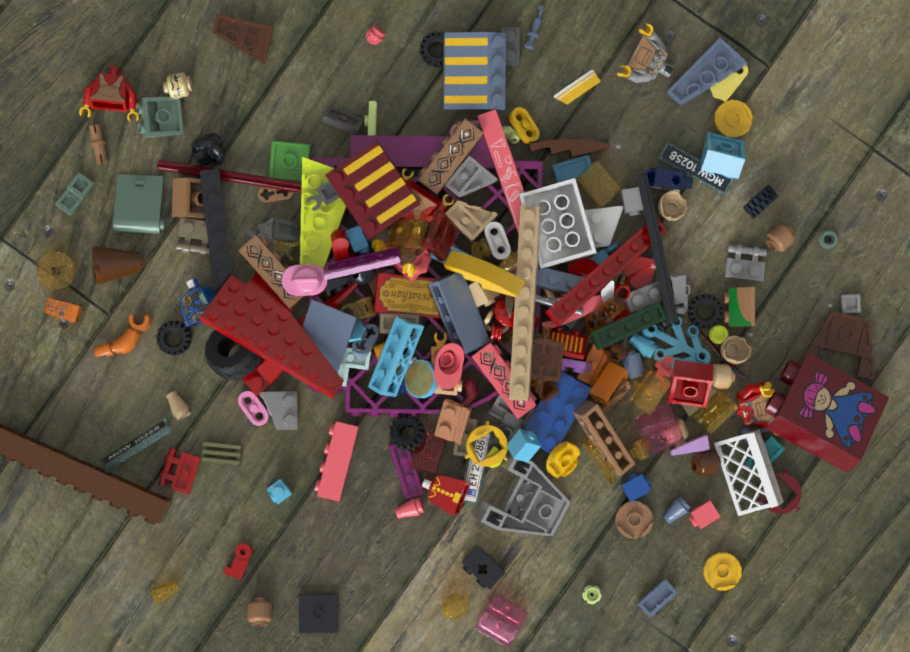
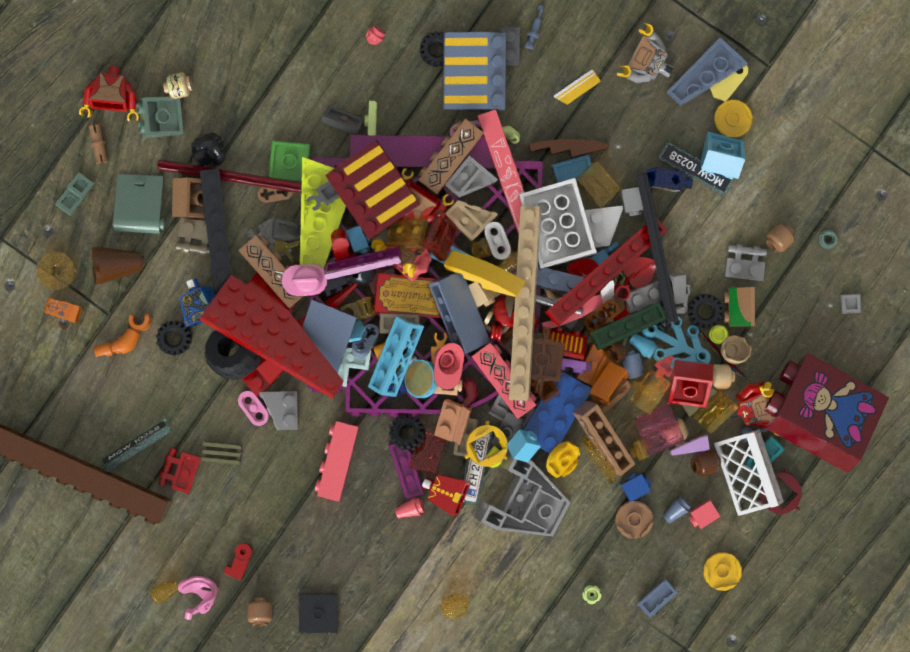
tan cone [166,391,191,421] -> none
reddish brown wing [213,14,273,65] -> none
medium azure brick [266,478,293,504] -> none
black brick [462,545,506,589] -> none
clear pink slope [475,594,529,648] -> none
yellow plate [509,107,540,144] -> none
tan hair [658,190,687,221] -> none
black bush [743,185,779,219] -> none
reddish brown wing [802,311,875,380] -> none
none -> bright pink helmet [178,576,219,620]

